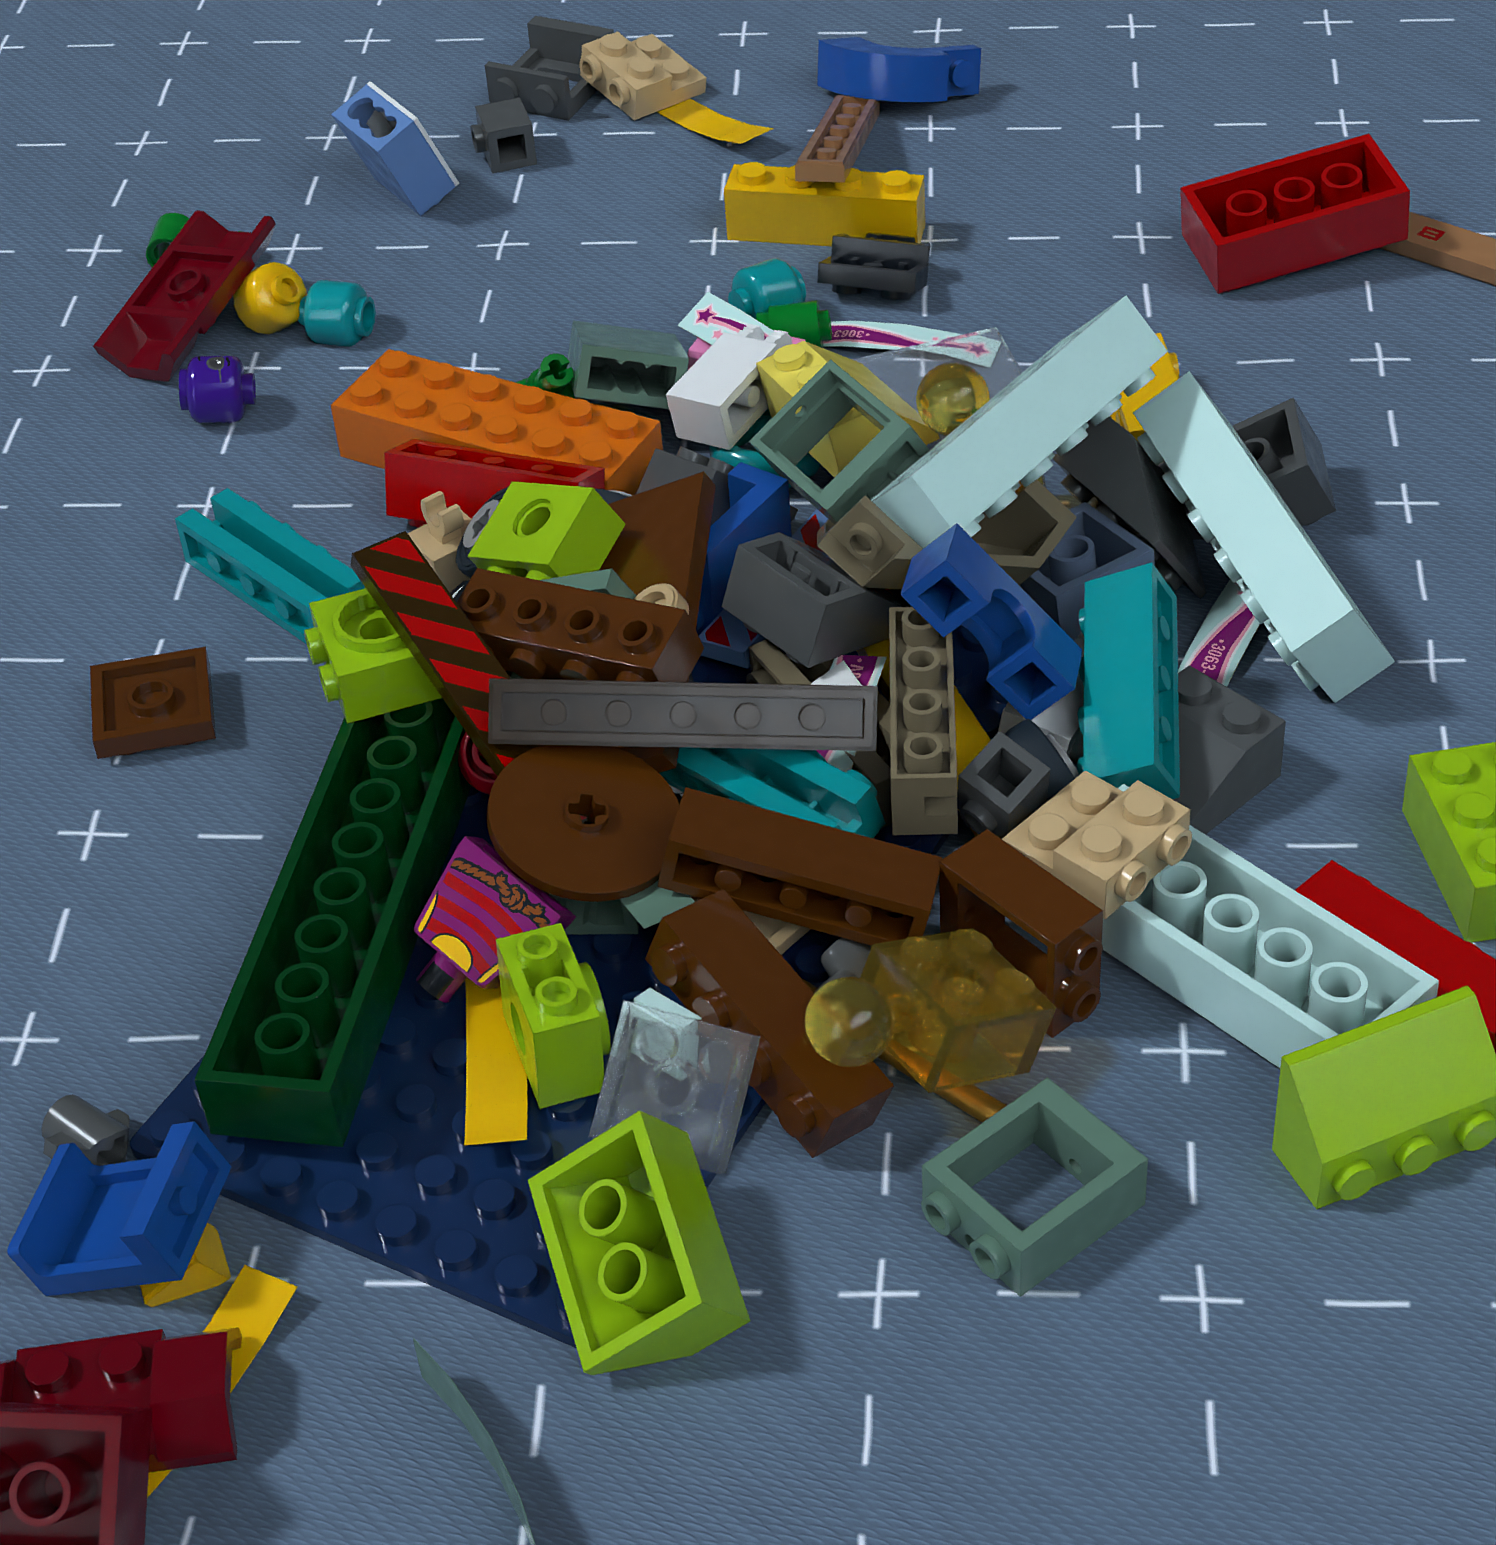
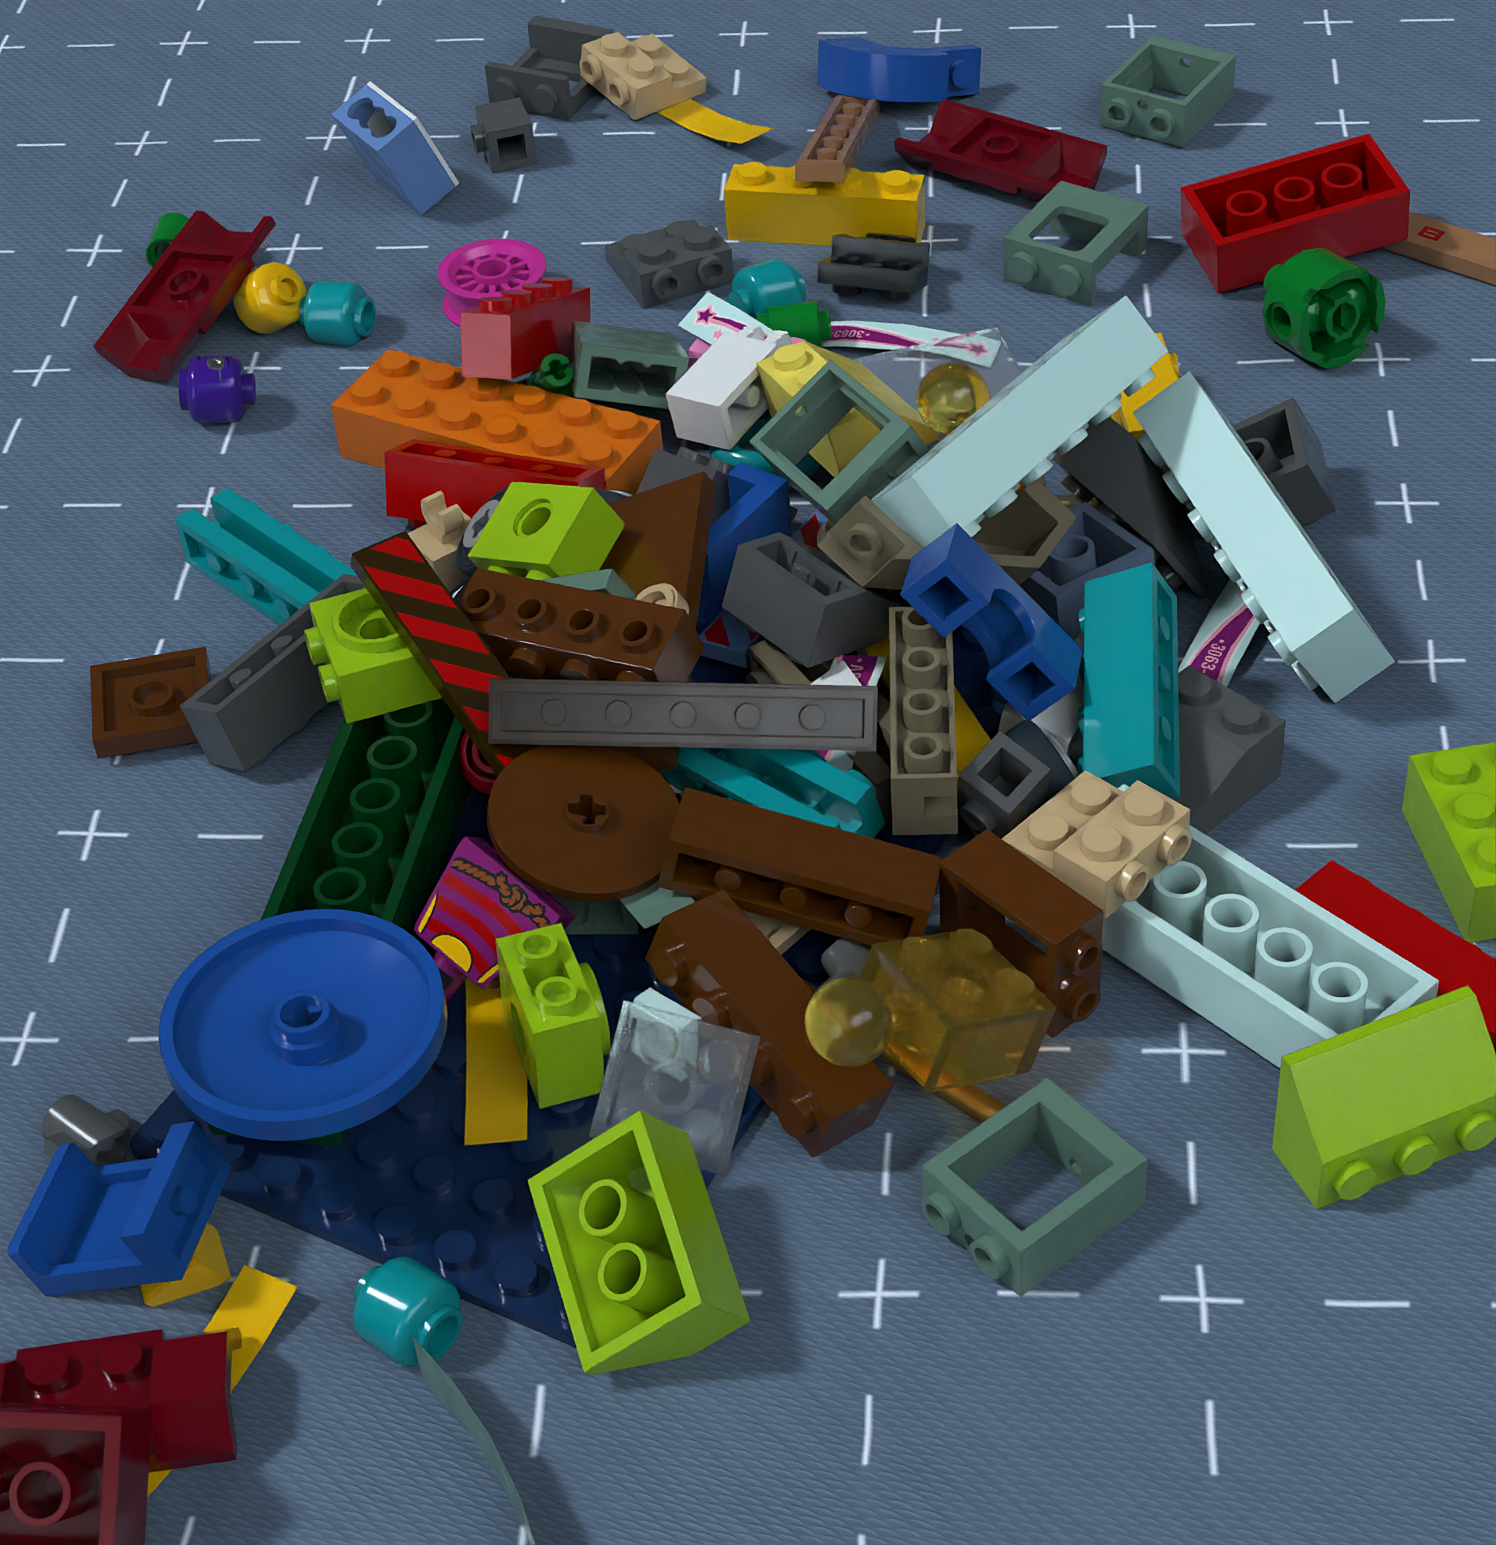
none -> blue dish [158,909,448,1141]
none -> dark grey brick [180,574,365,772]
none -> teal head [353,1256,463,1367]
none -> dark pink wheel [437,238,546,327]
none -> red brick [460,277,591,380]
none -> dark grey plate [605,219,734,309]
none -> dark red piece [894,99,1107,203]
none -> sand green window [1003,181,1149,306]
none -> sand green window [1100,35,1236,148]
none -> green brick [1262,248,1386,369]

